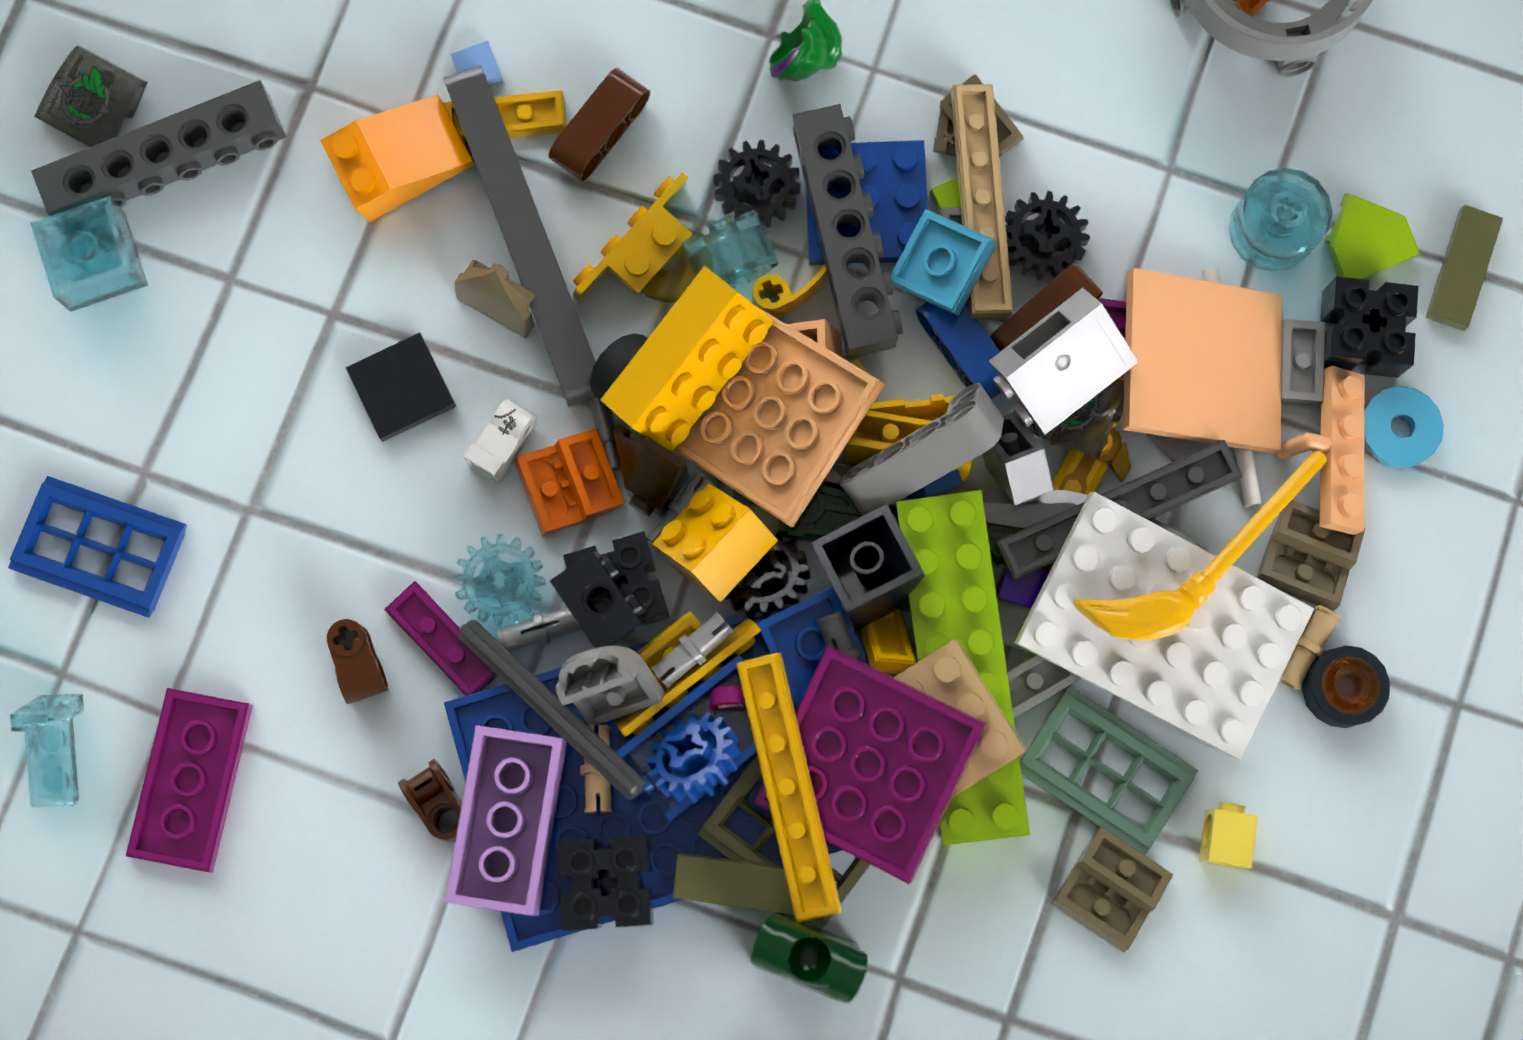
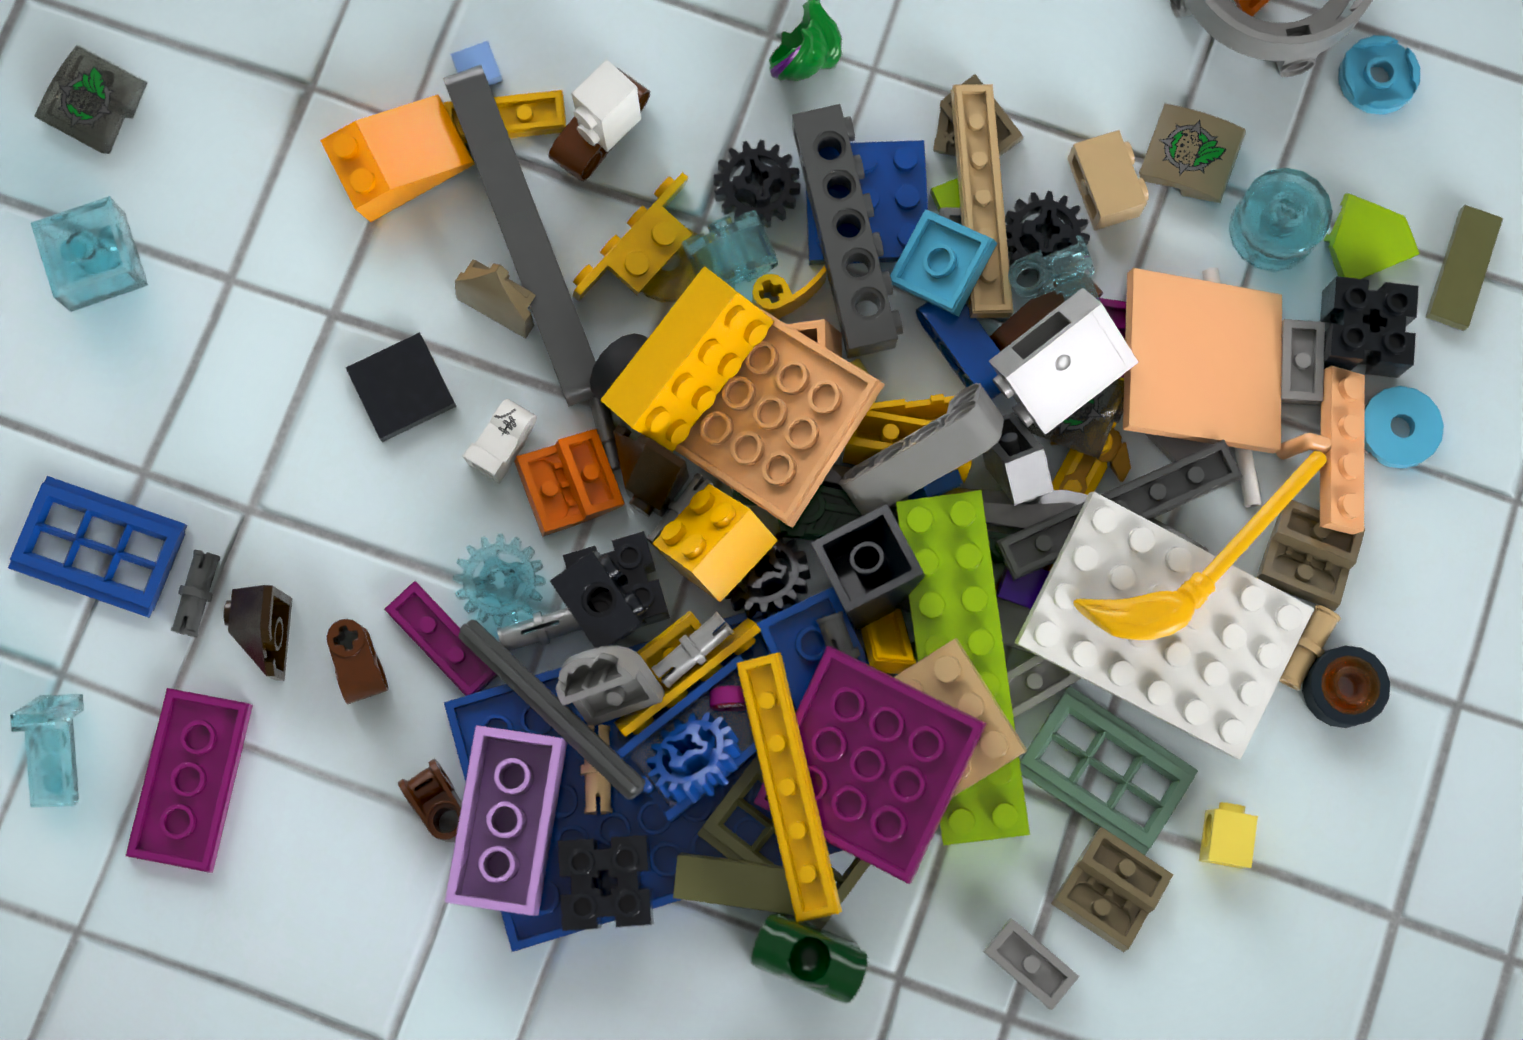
dark grey brick [31,80,287,227] -> none
none -> dark grey pin [170,550,220,638]
none -> dark brown slope [223,585,292,681]
none -> white brick [571,59,641,152]
none -> light grey plate [983,918,1079,1010]
none -> clear light blue piece [1008,236,1100,301]
none -> tan brick [1067,130,1149,231]
none -> dark tan slope [1139,103,1246,203]
none -> medium azure tile [1338,35,1420,115]

